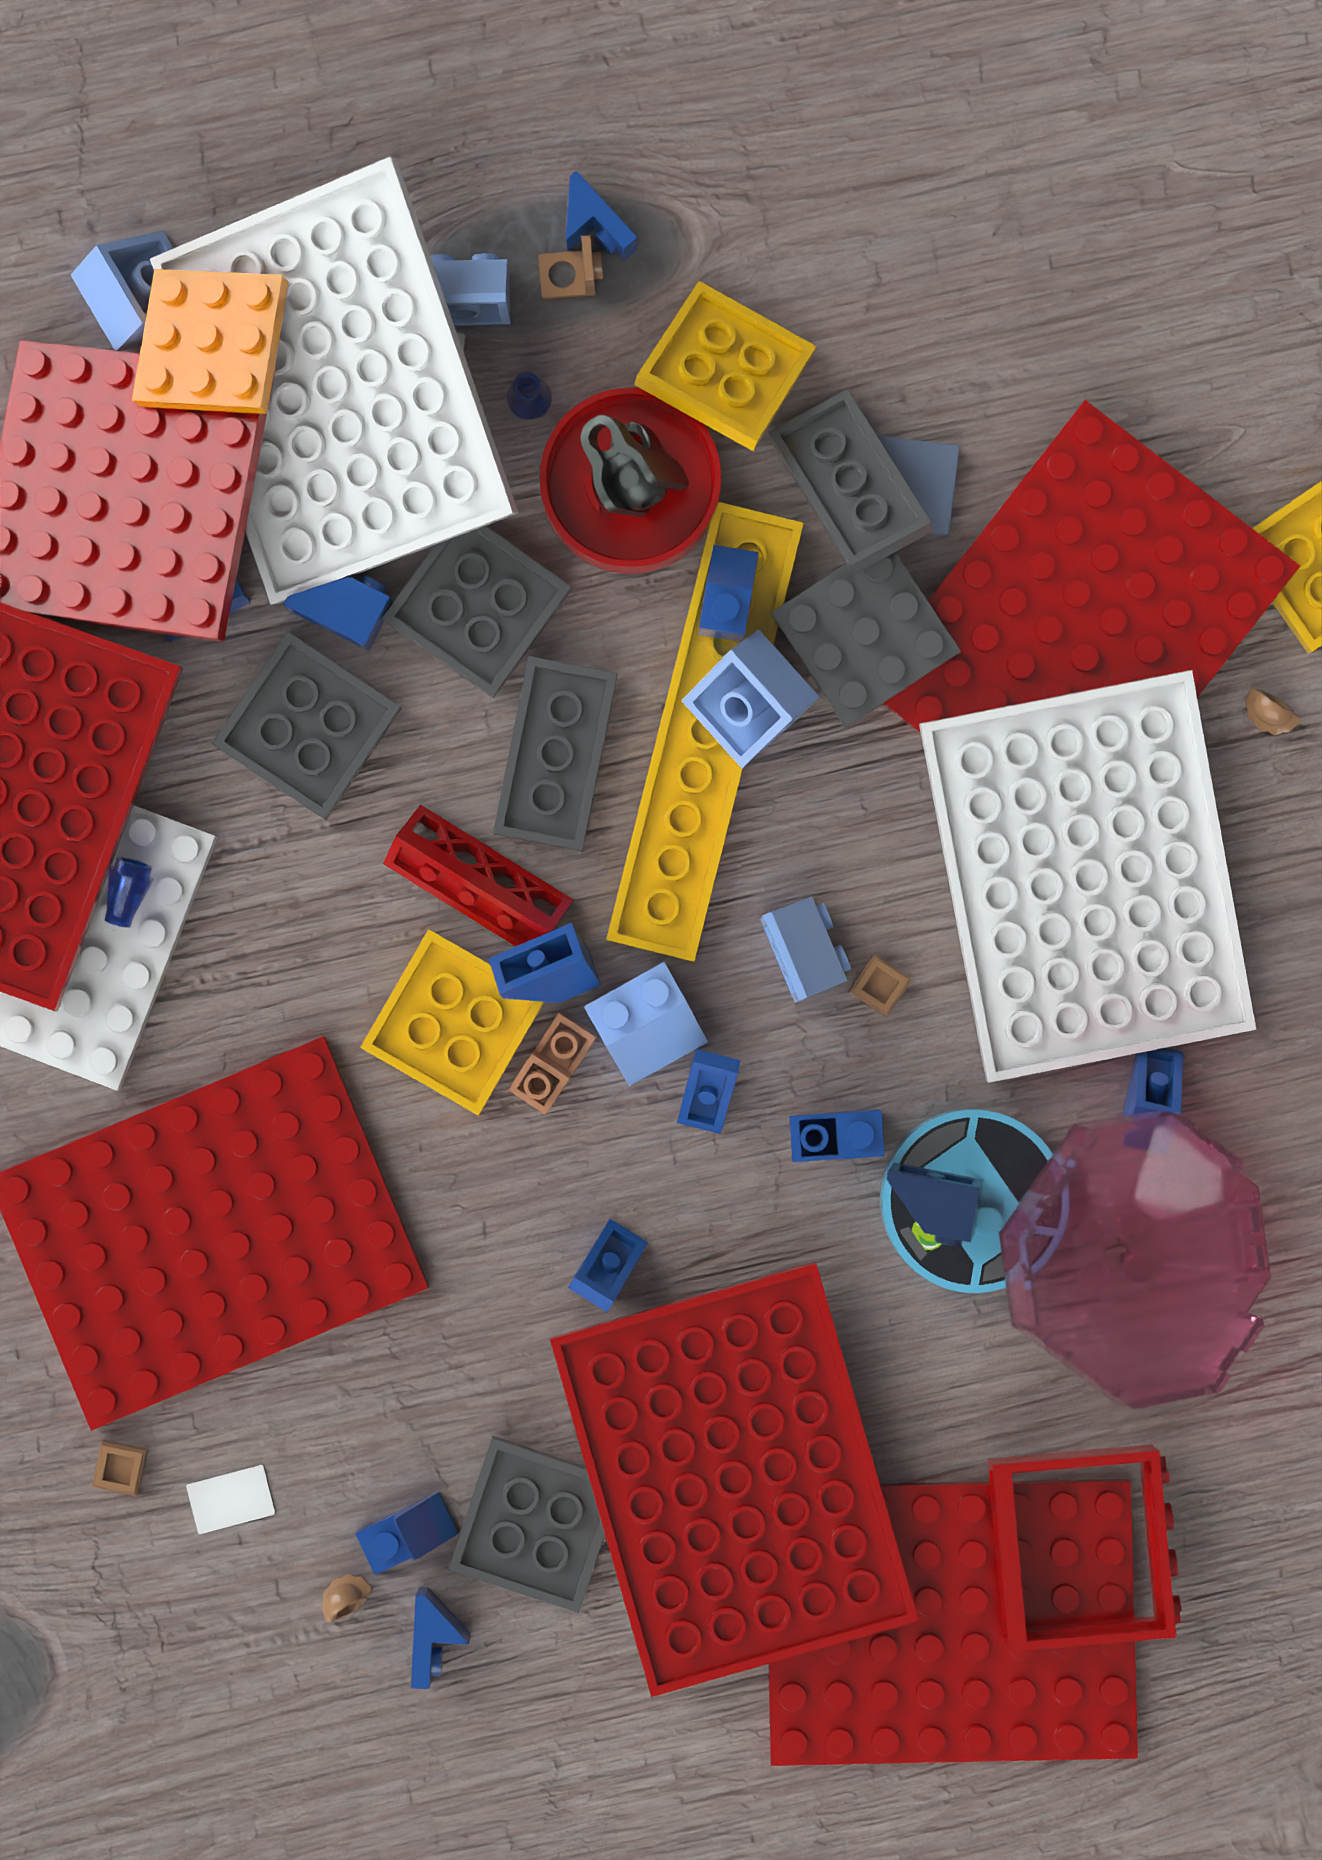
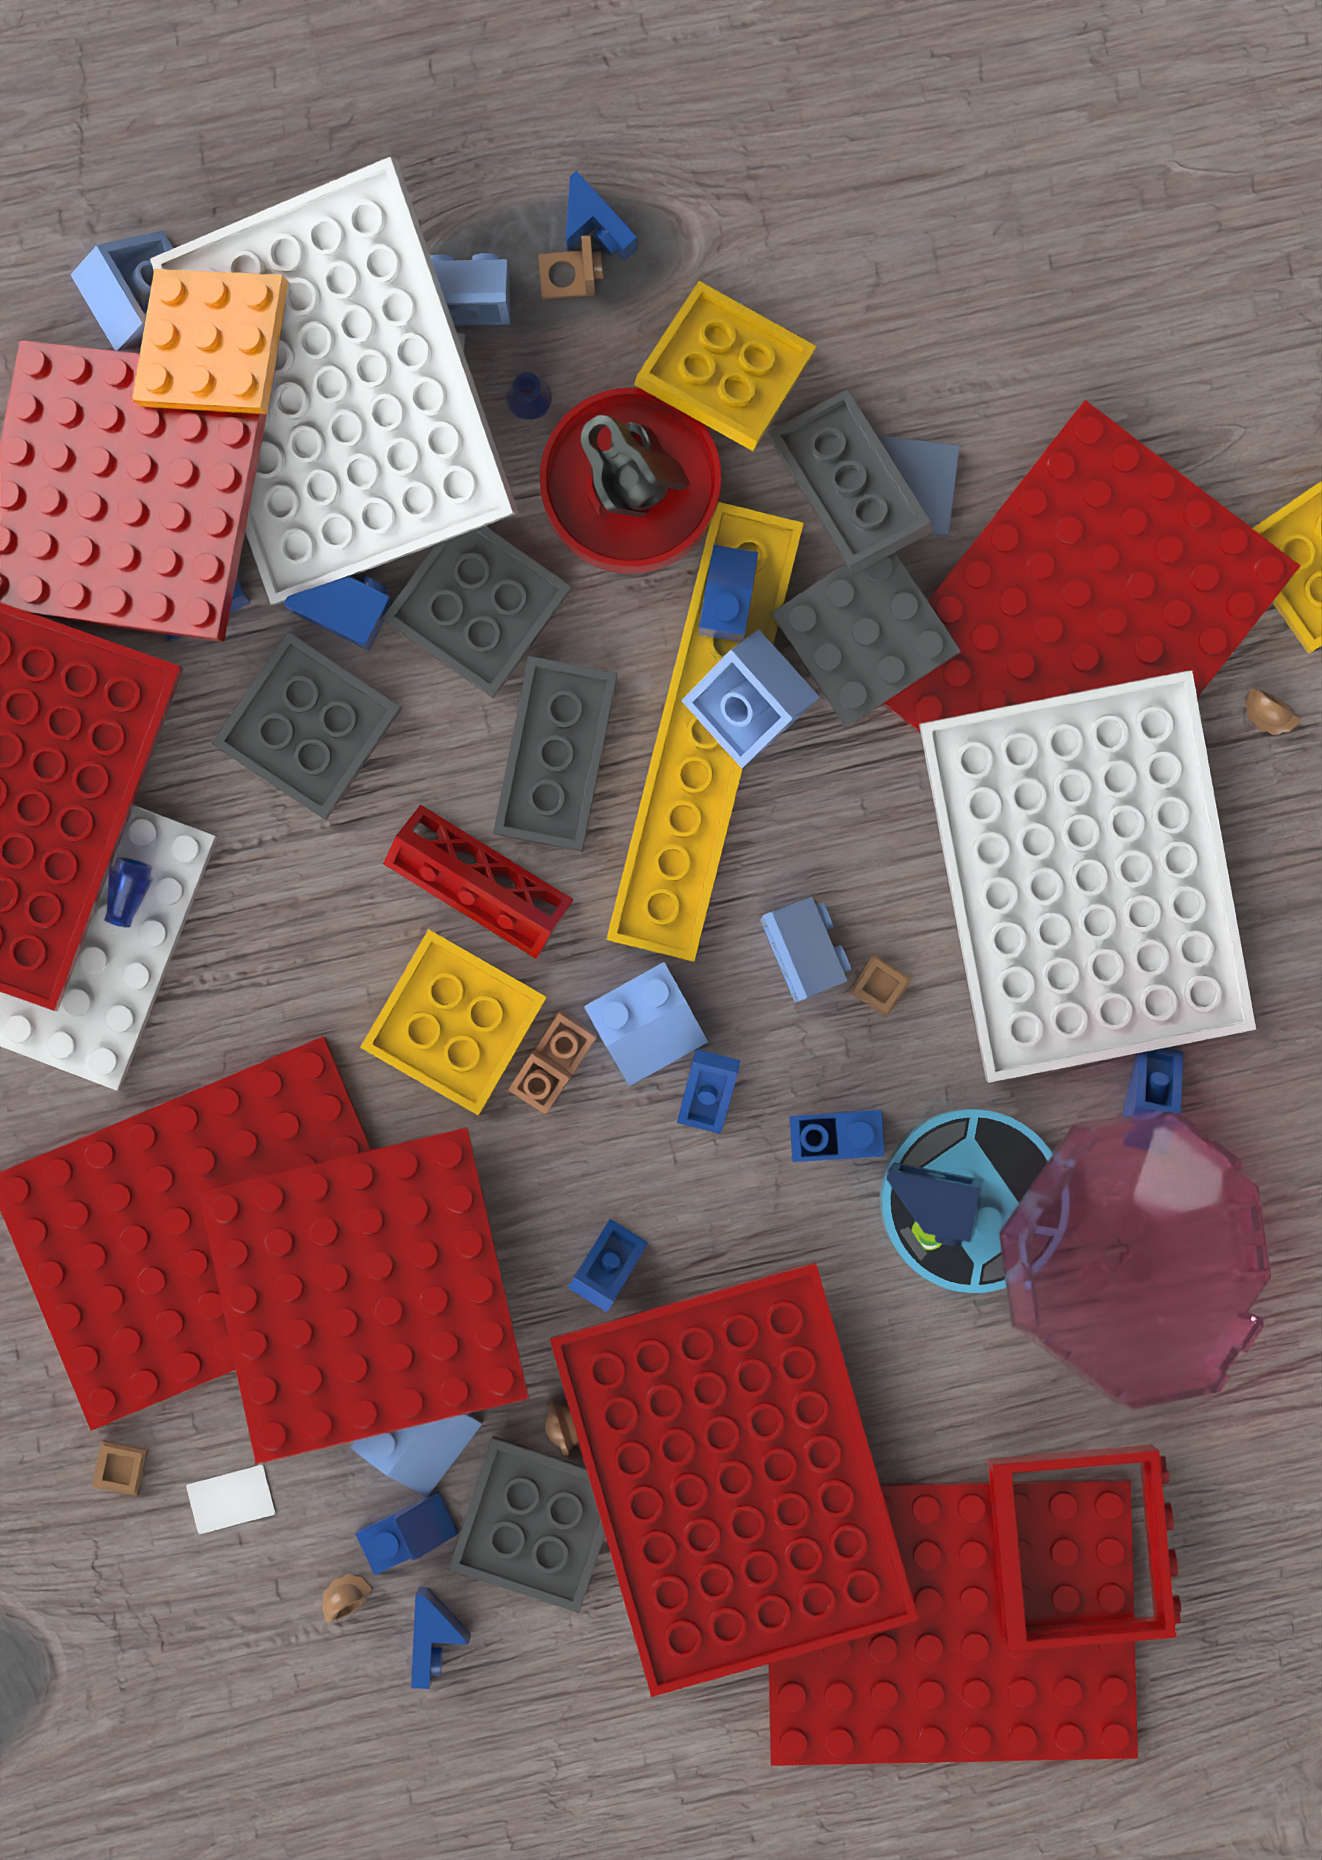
blue slope [489,923,601,1003] -> none
none -> red plate [199,1127,530,1465]
none -> light blue slope [350,1413,483,1497]
none -> medium nougat piece [545,1400,579,1457]

